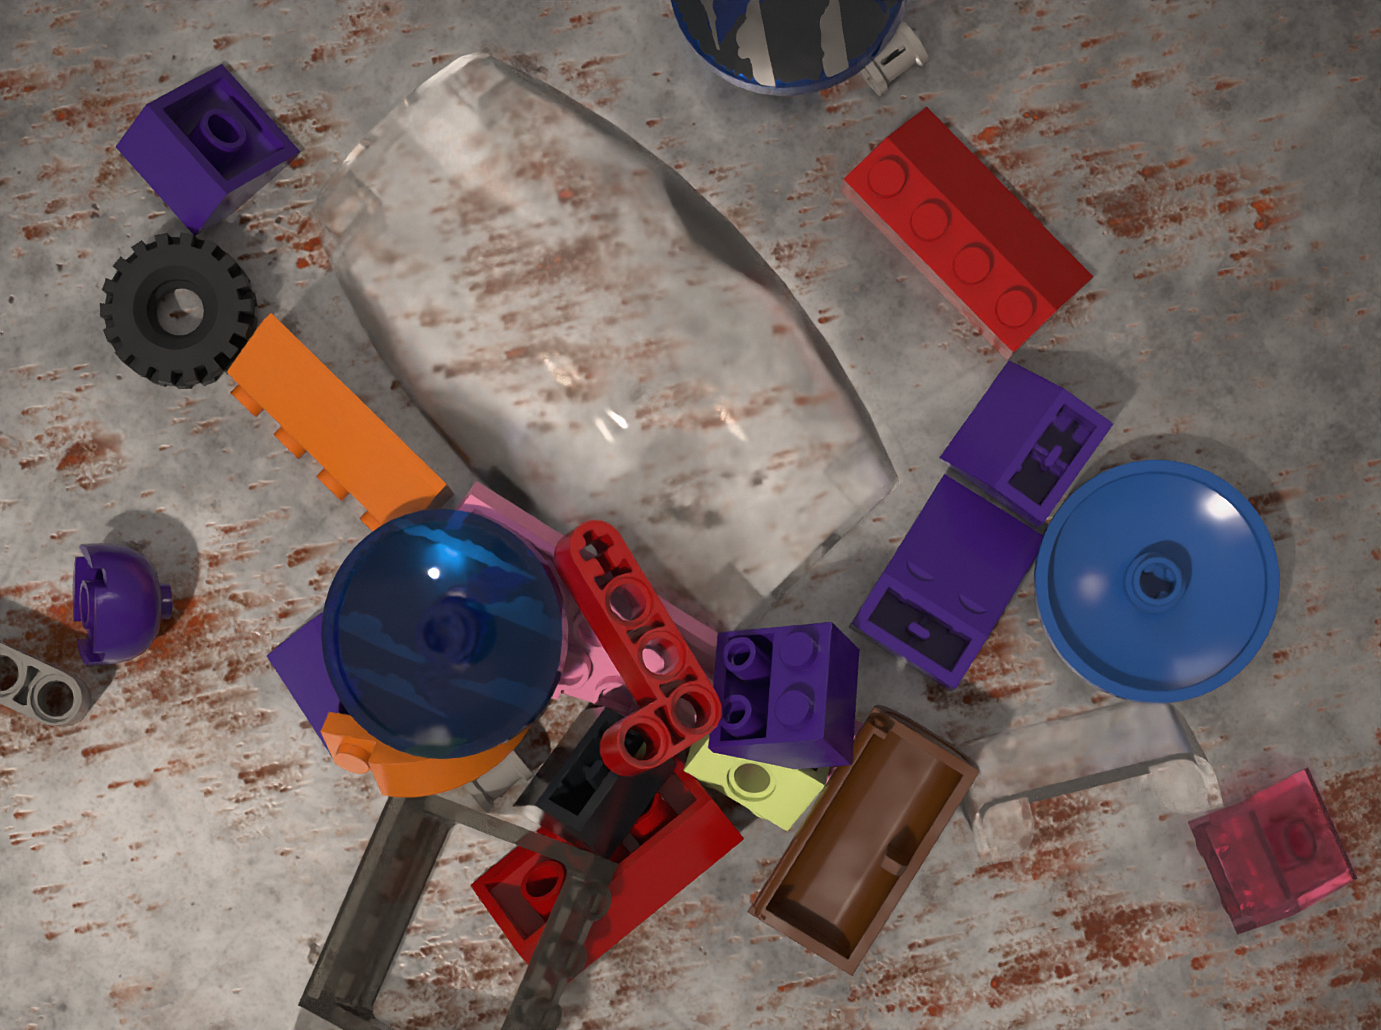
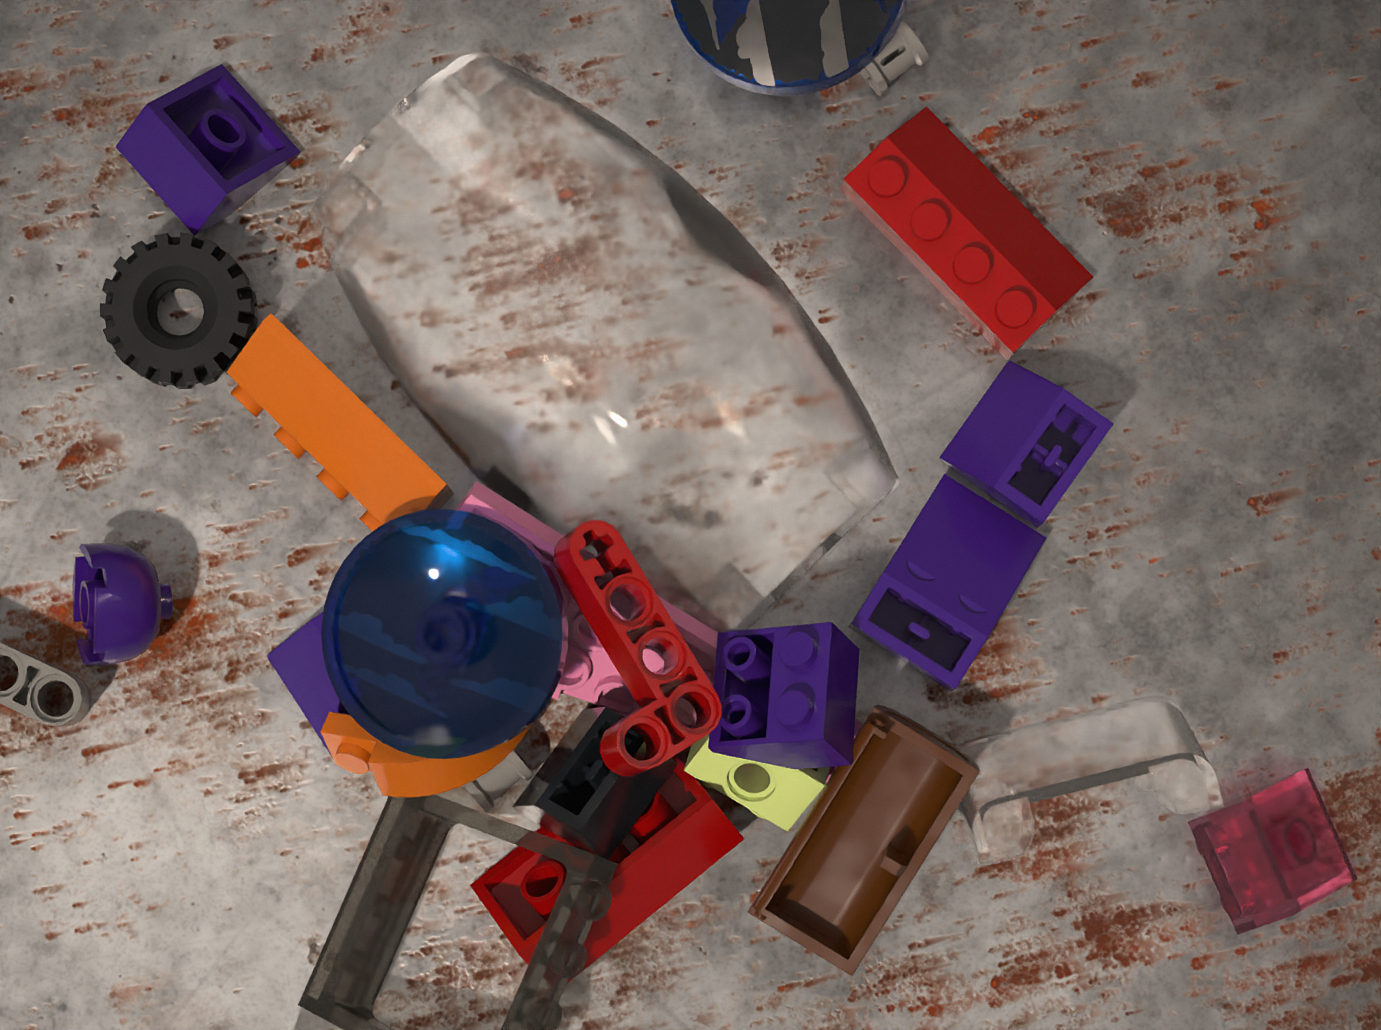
blue dish [1034,460,1280,704] -> none

